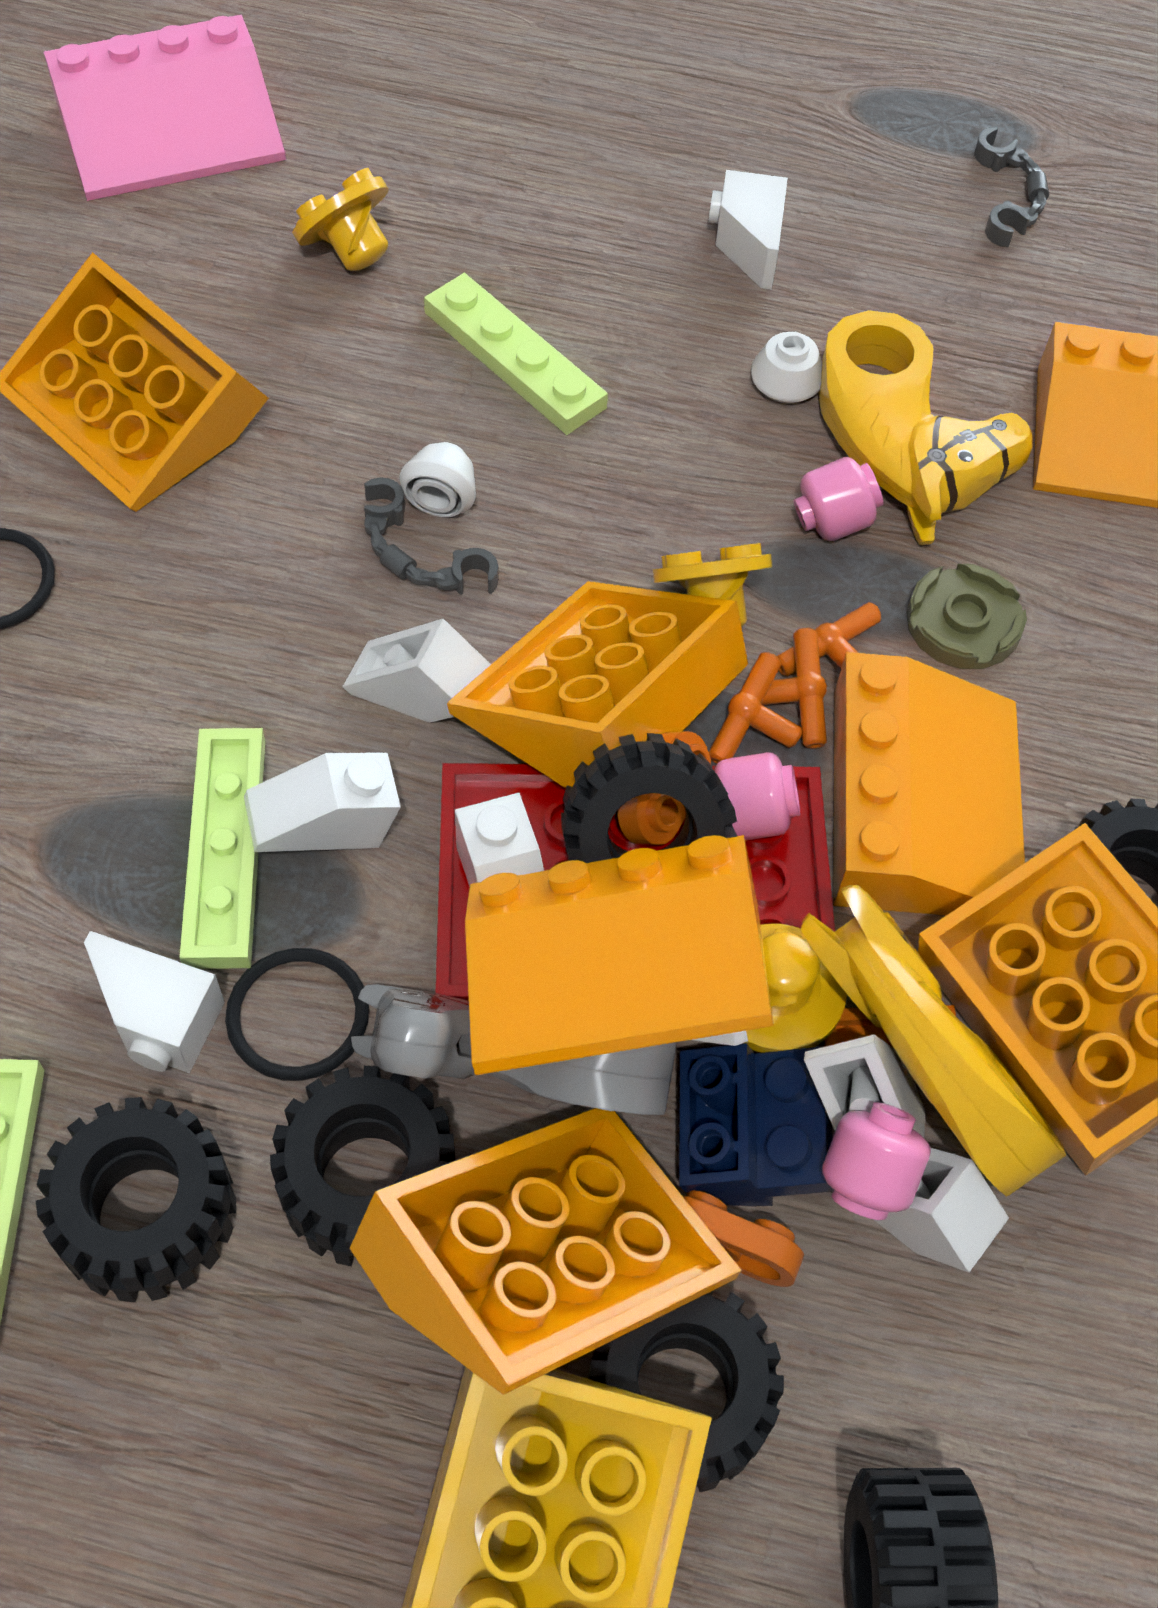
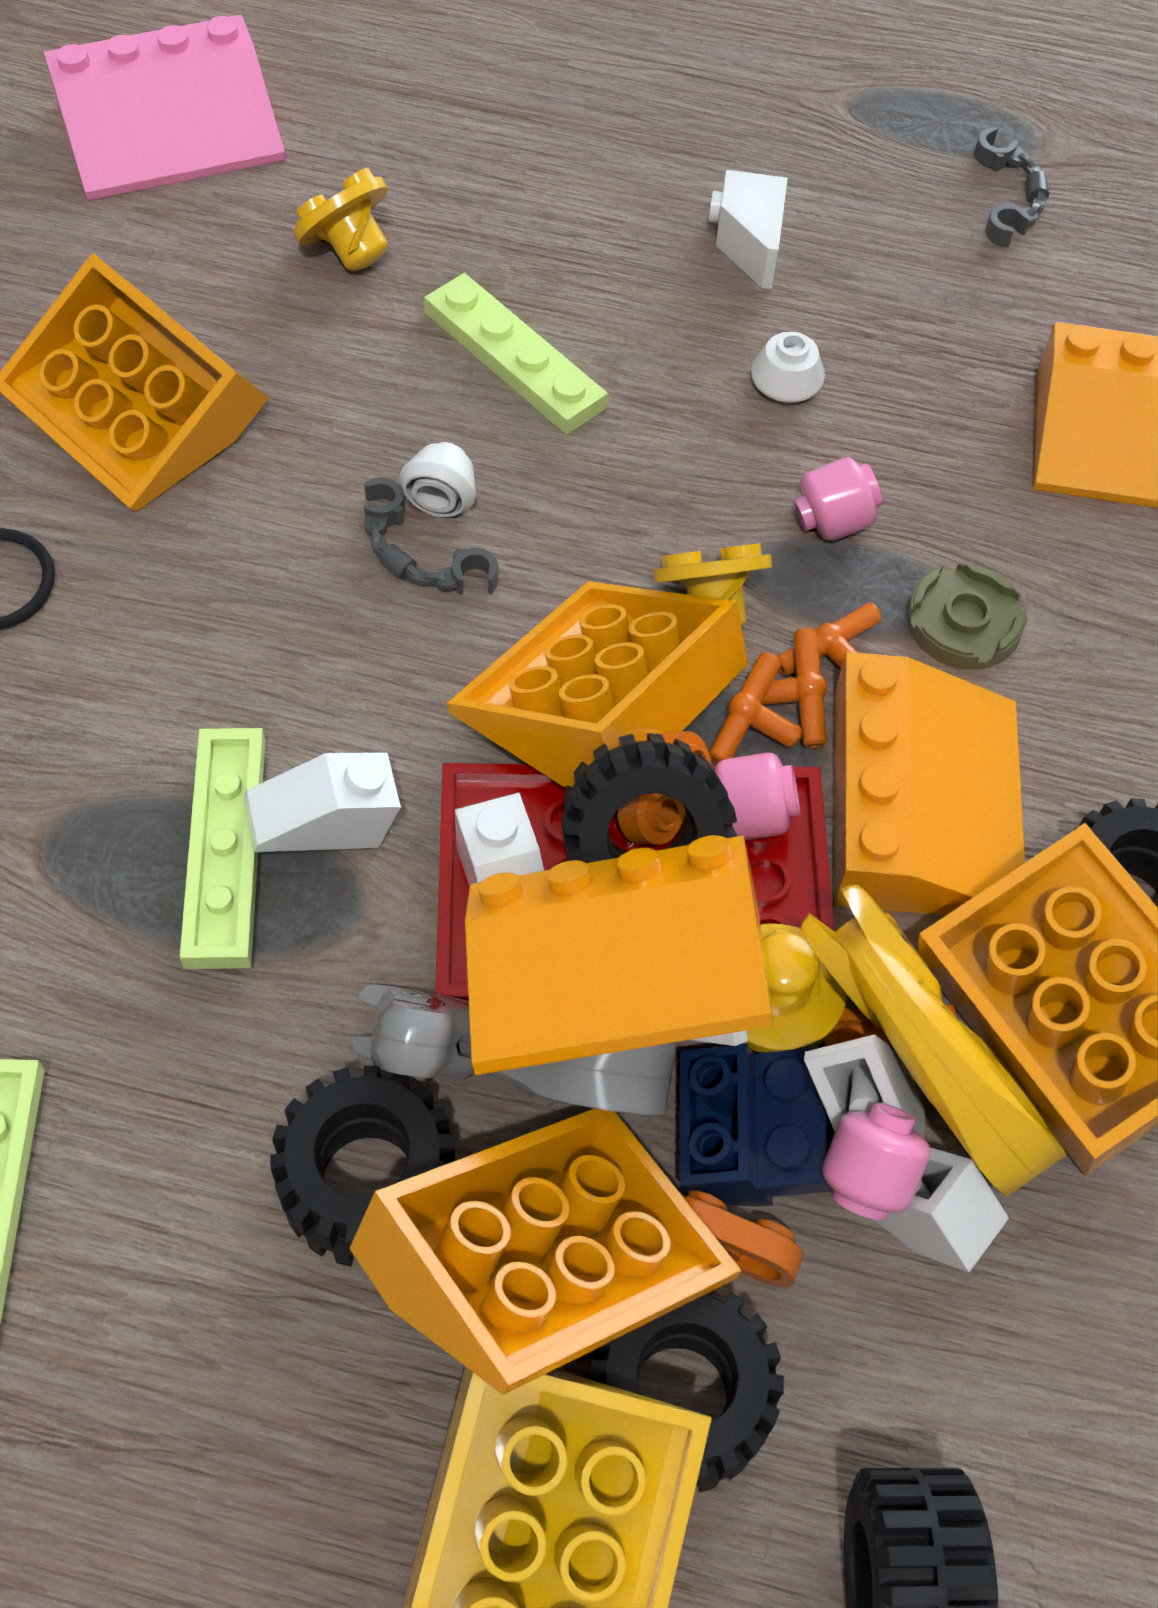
black tyre [36,1097,236,1302] -> none
white slope [84,931,225,1073] -> none
black tyre [225,948,369,1081] -> none
white slope [343,619,491,723] -> none
yellow animal [818,310,1033,545] -> none

